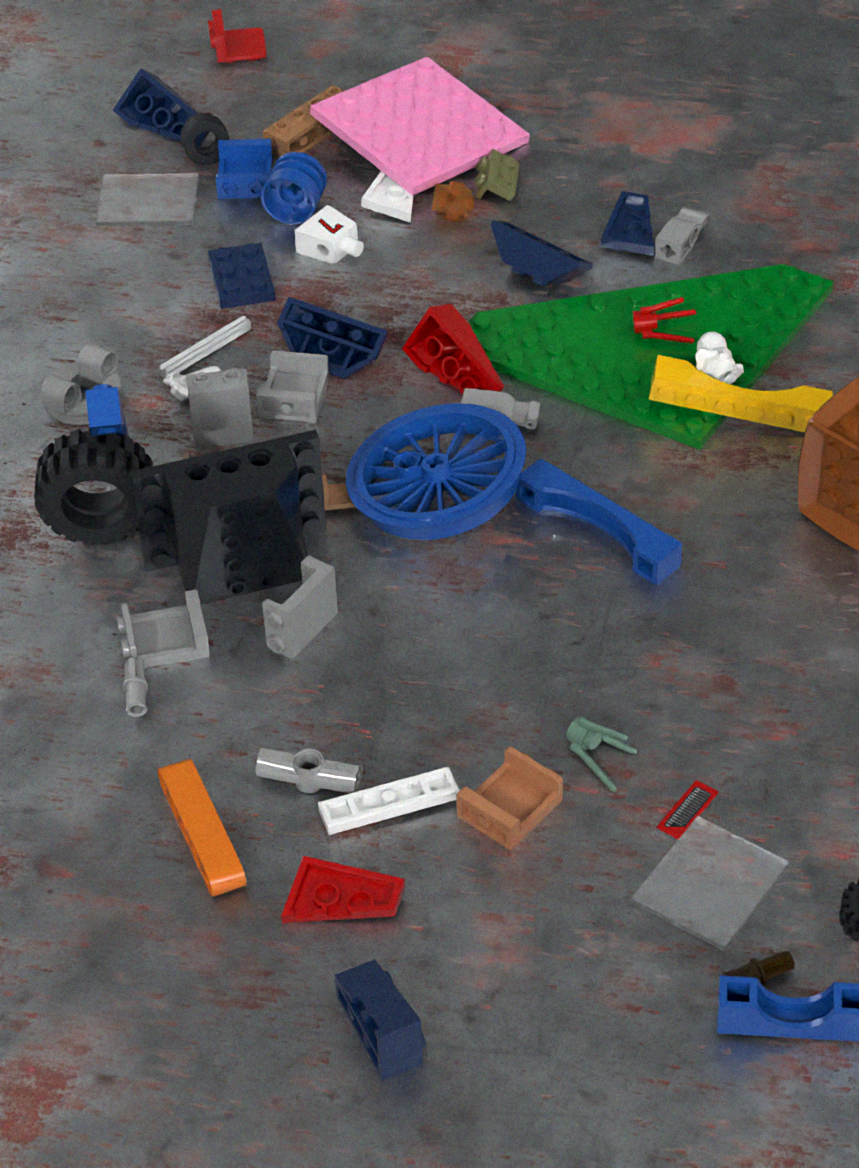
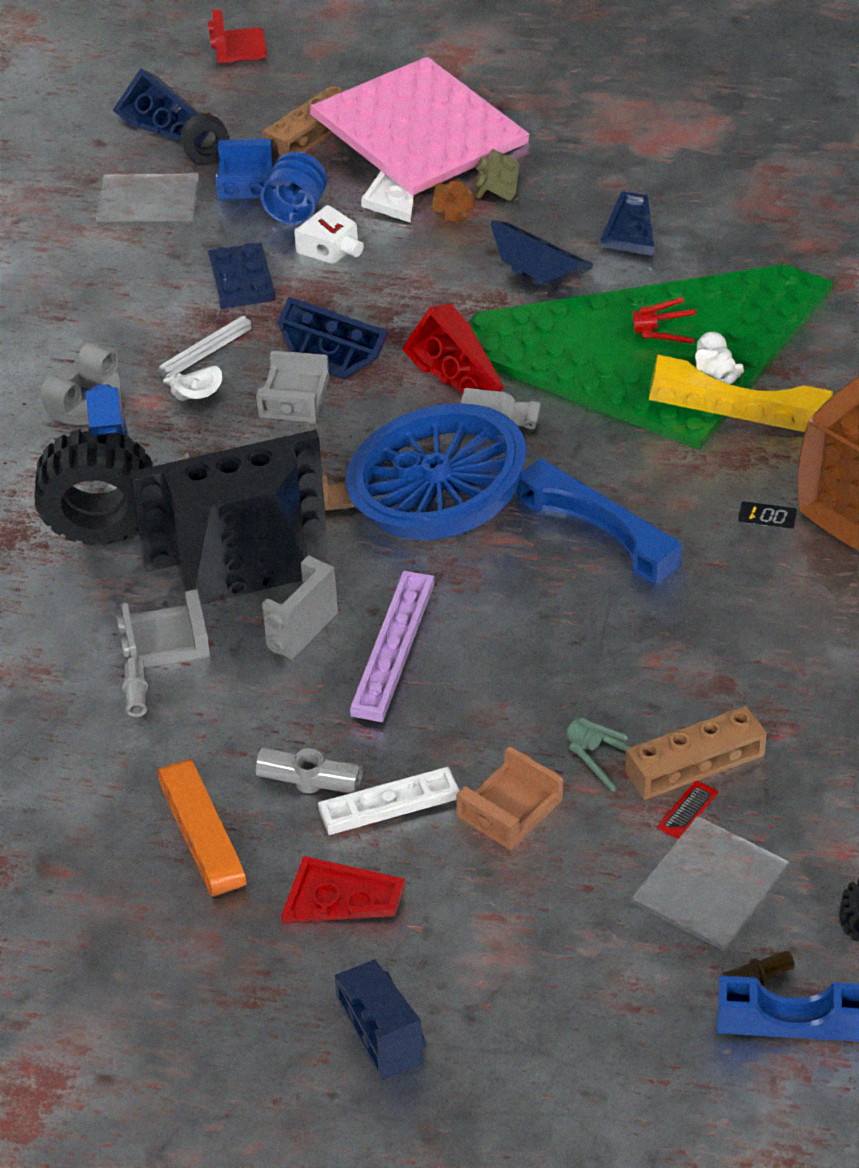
light grey panel [186,369,254,449] -> none
light grey piece [655,207,709,265] -> none
none -> lavender plate [350,571,434,722]
none -> medium nougat brick [625,706,767,800]
none -> black sticker [738,501,797,529]

